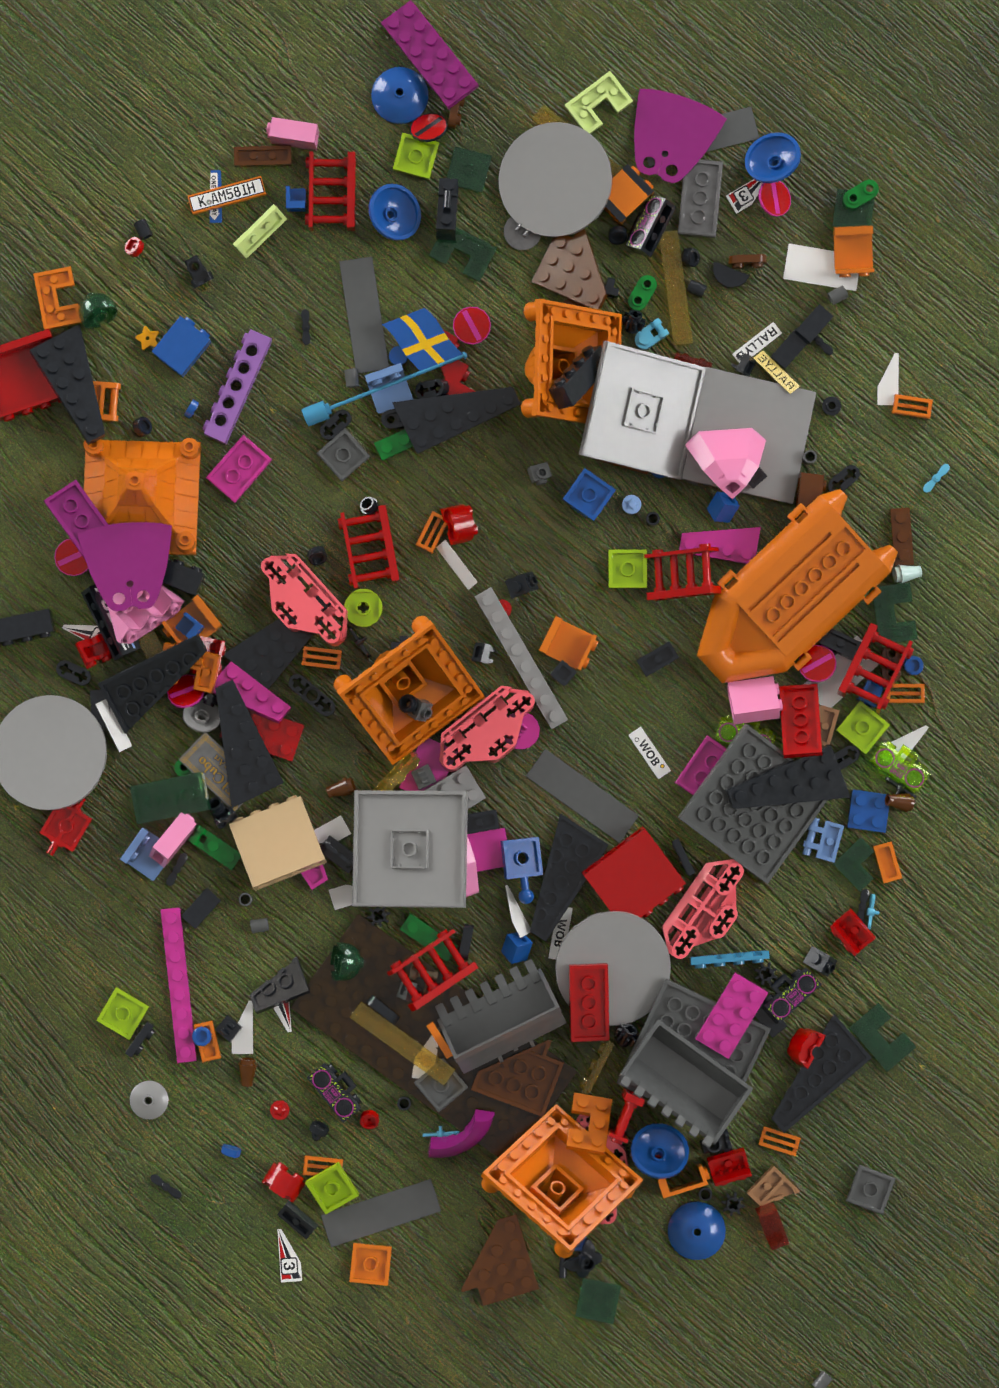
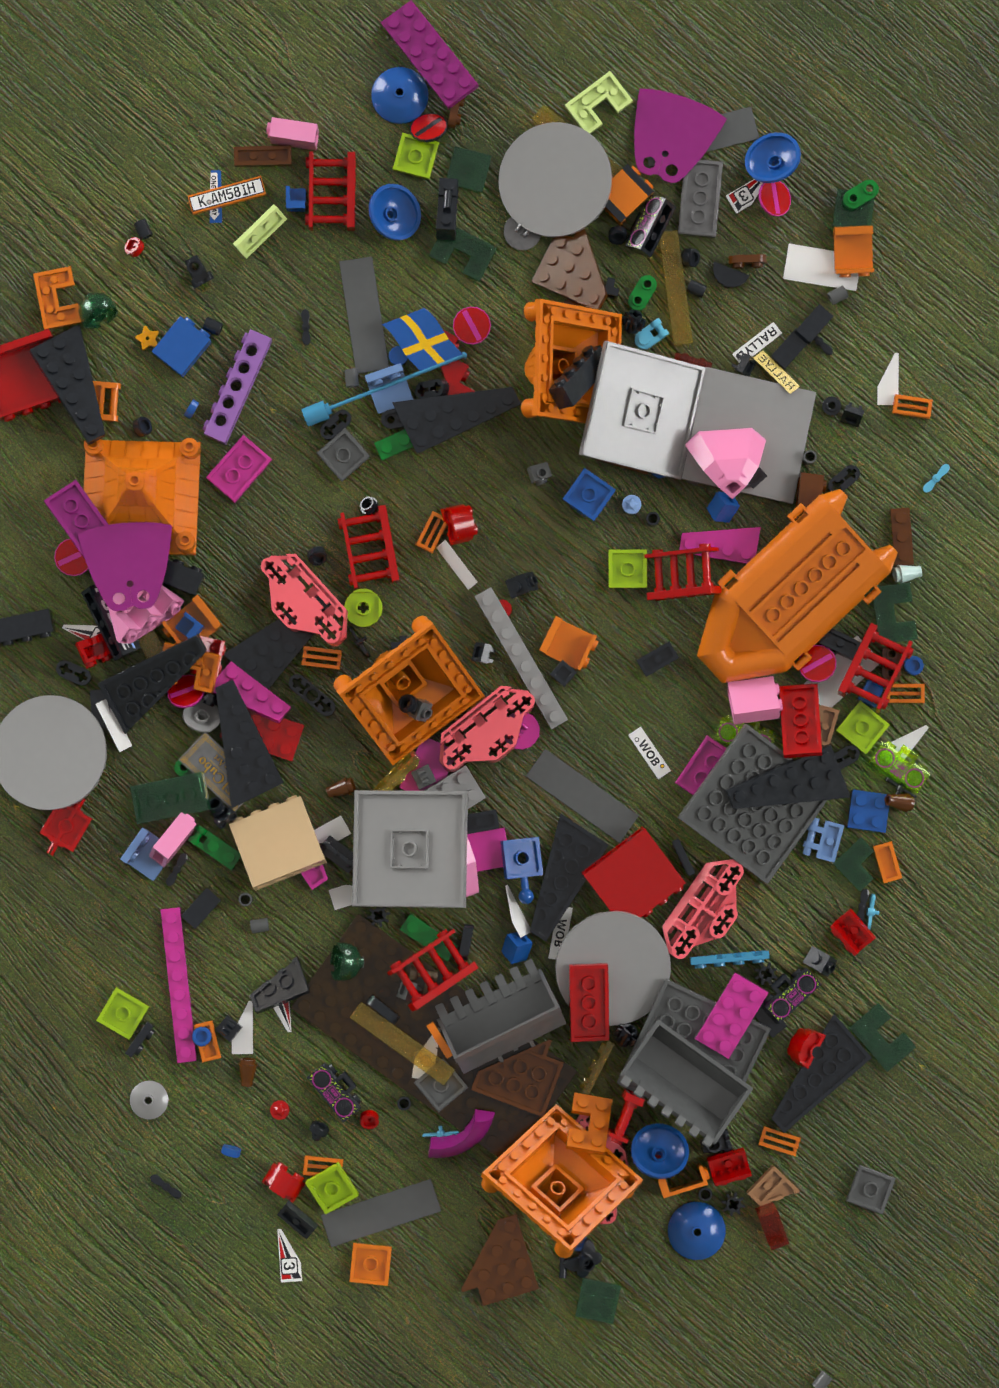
none -> black hinge [202,317,224,336]
none -> black tile [840,402,864,427]

